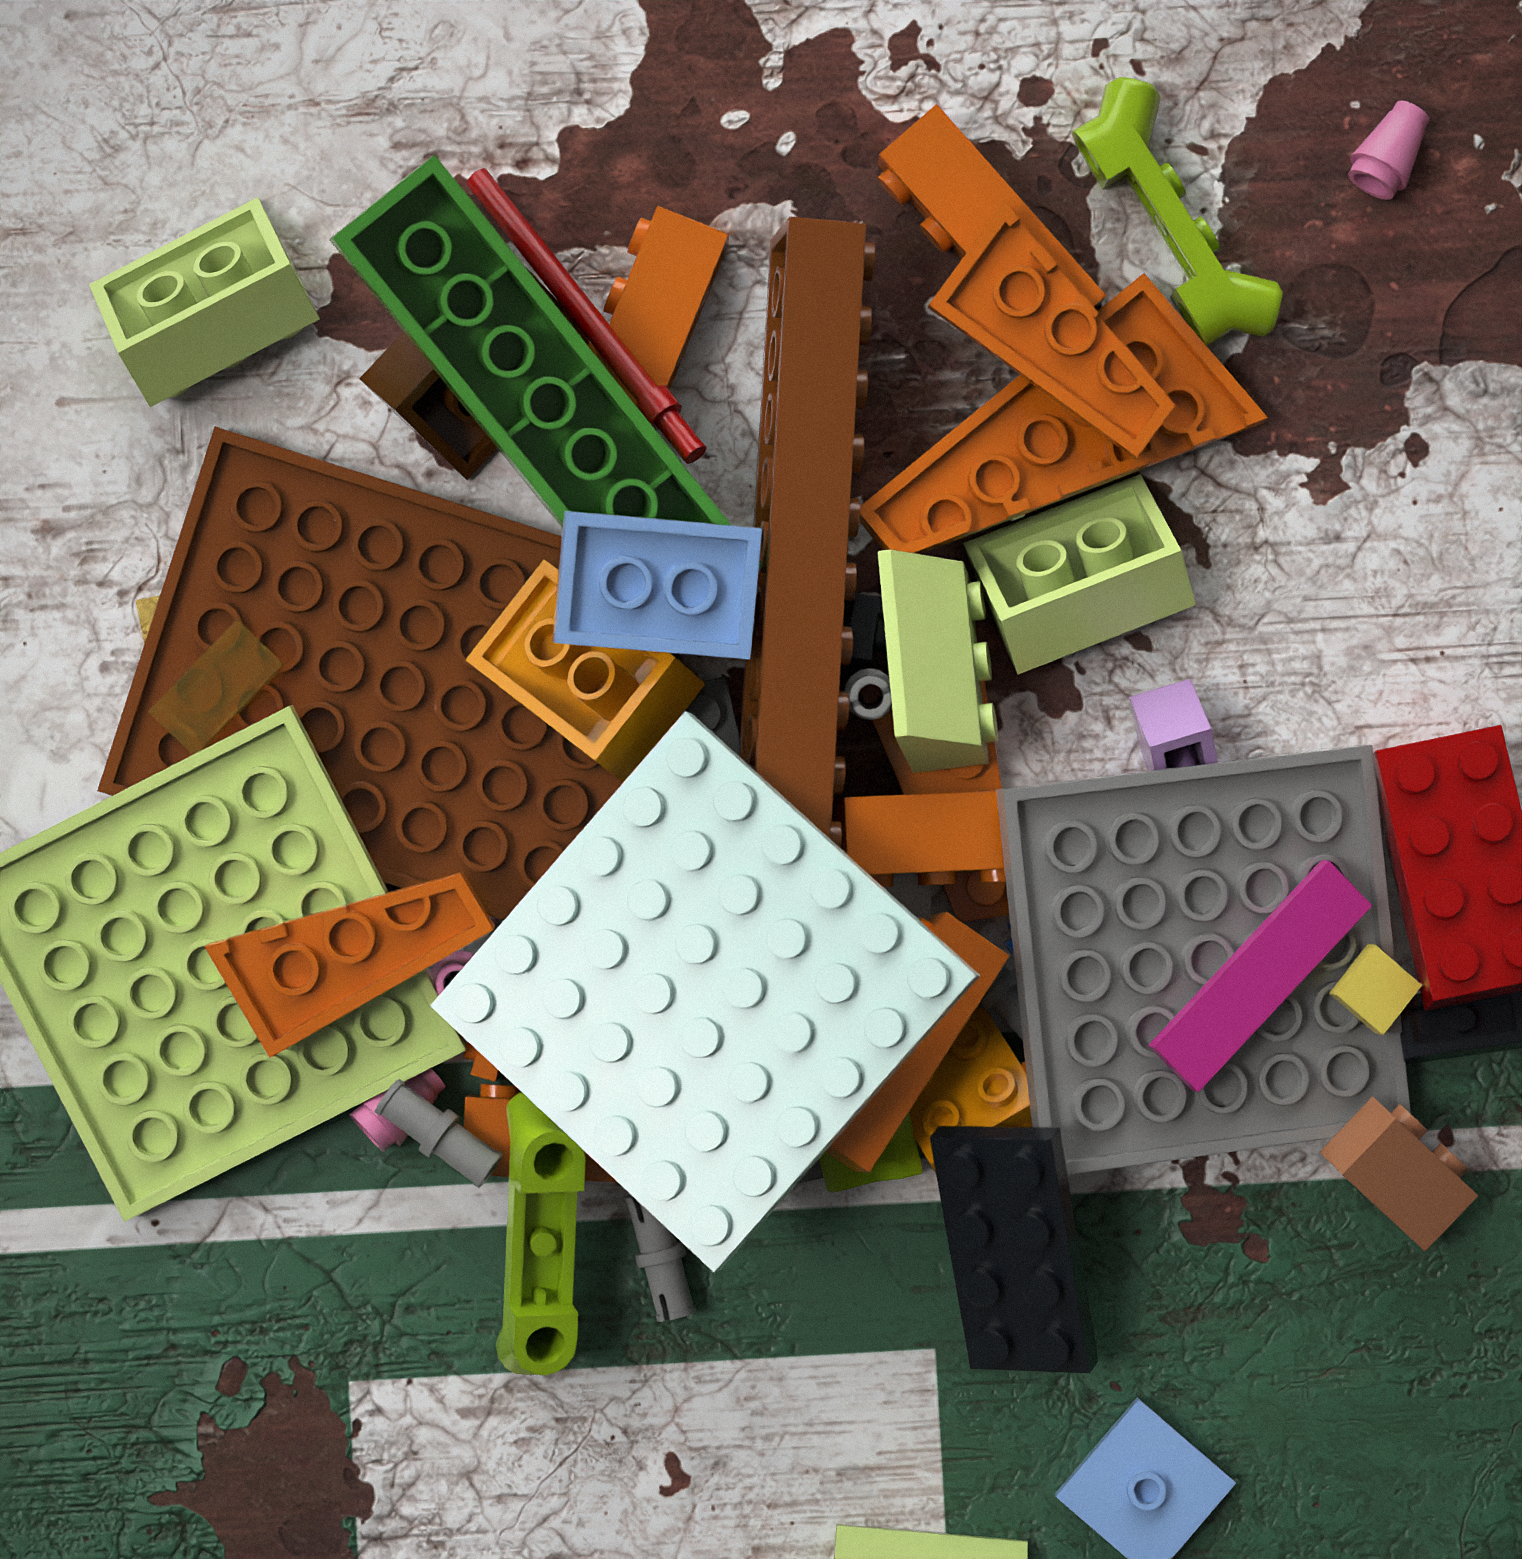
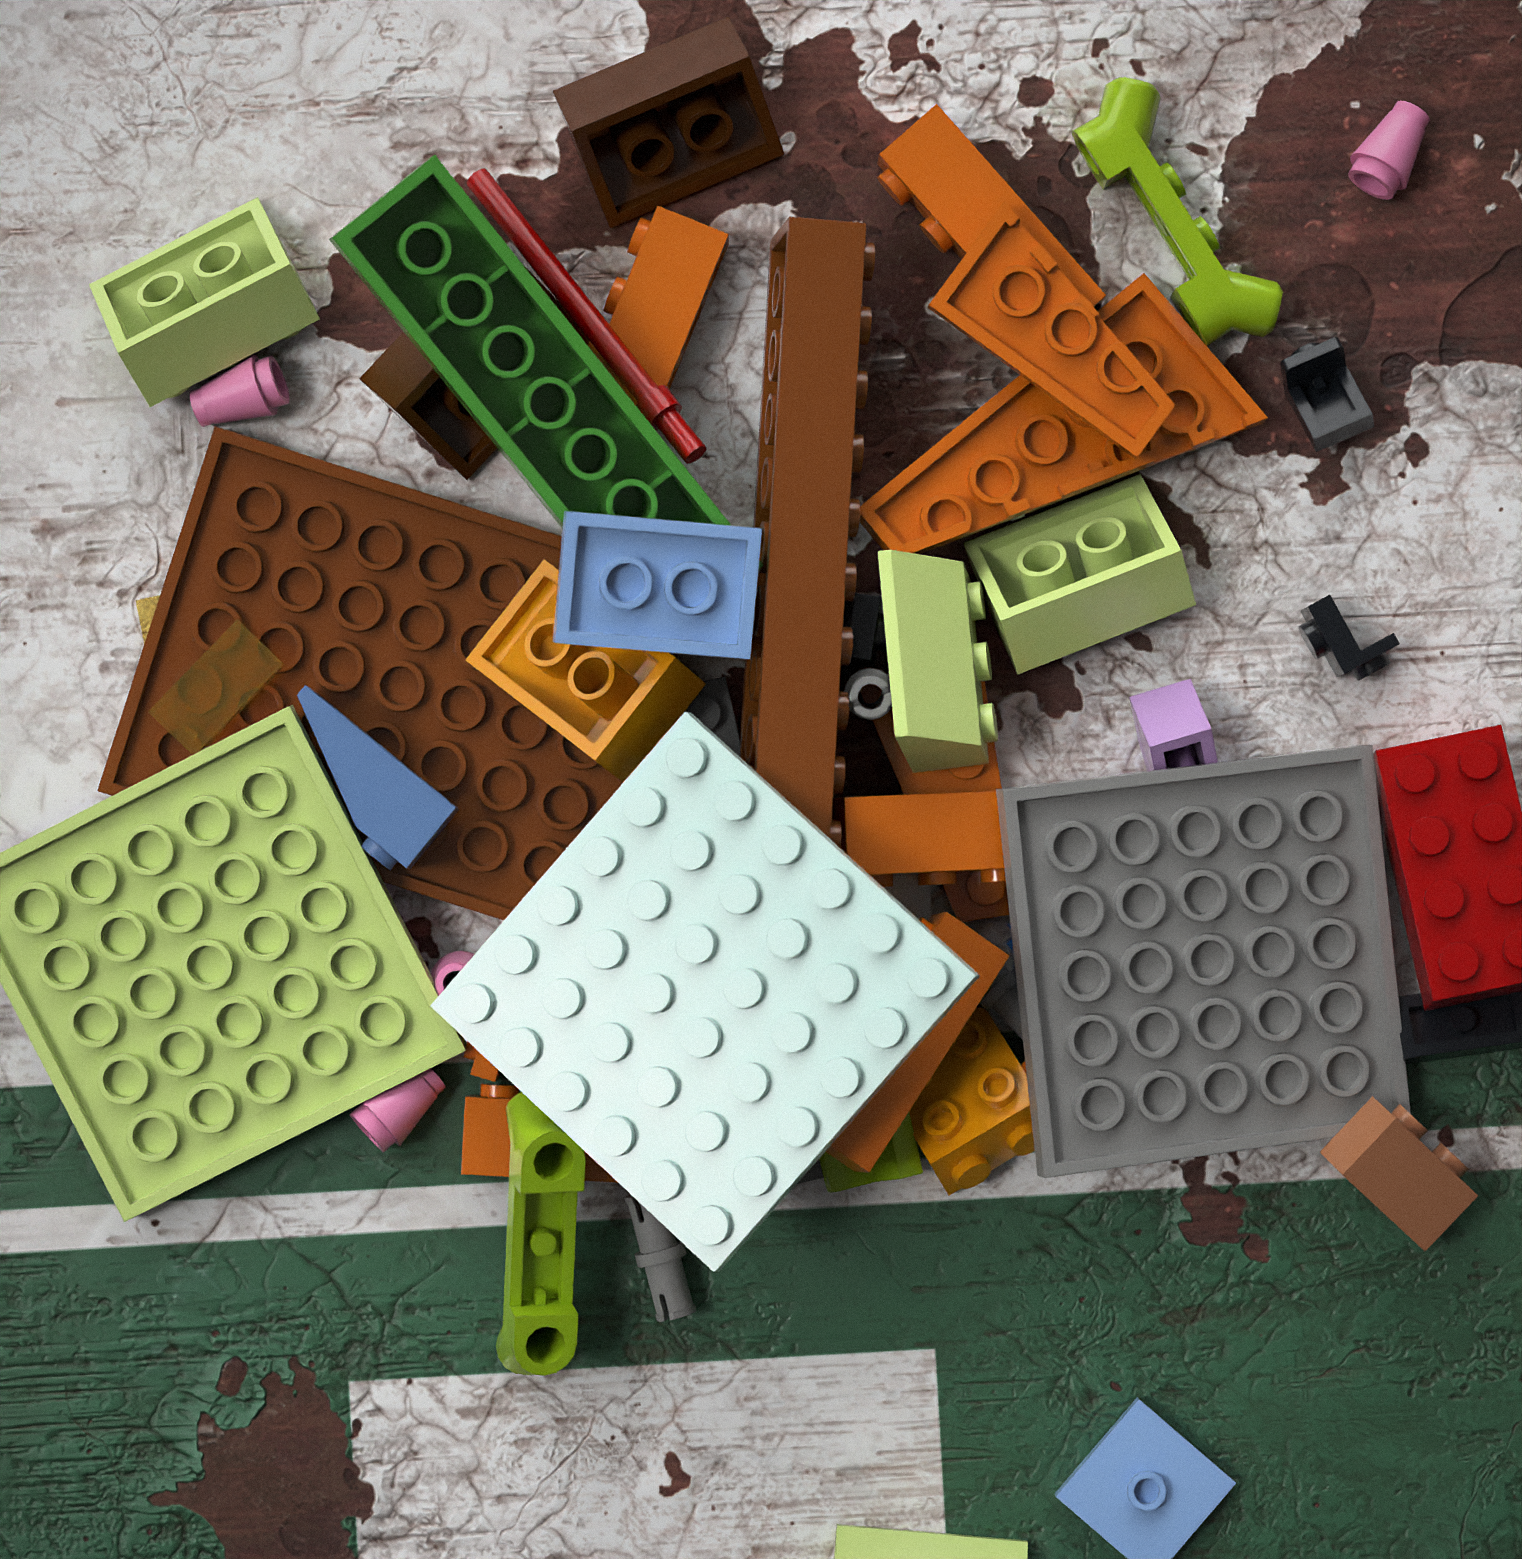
orange wing [204,871,495,1058] -> none
light grey pin [375,1079,504,1188] -> none
black plate [930,1126,1098,1373] -> none
dark pink tile [1148,860,1372,1092] -> none
light yellow tile [1329,944,1422,1035] -> none
none -> bright pink cone [189,355,290,427]
none -> medium blue slope [297,685,460,870]
none -> reddish brown slope [553,16,784,228]
none -> black bracket [1280,337,1374,452]
none -> black bracket [1298,595,1400,681]

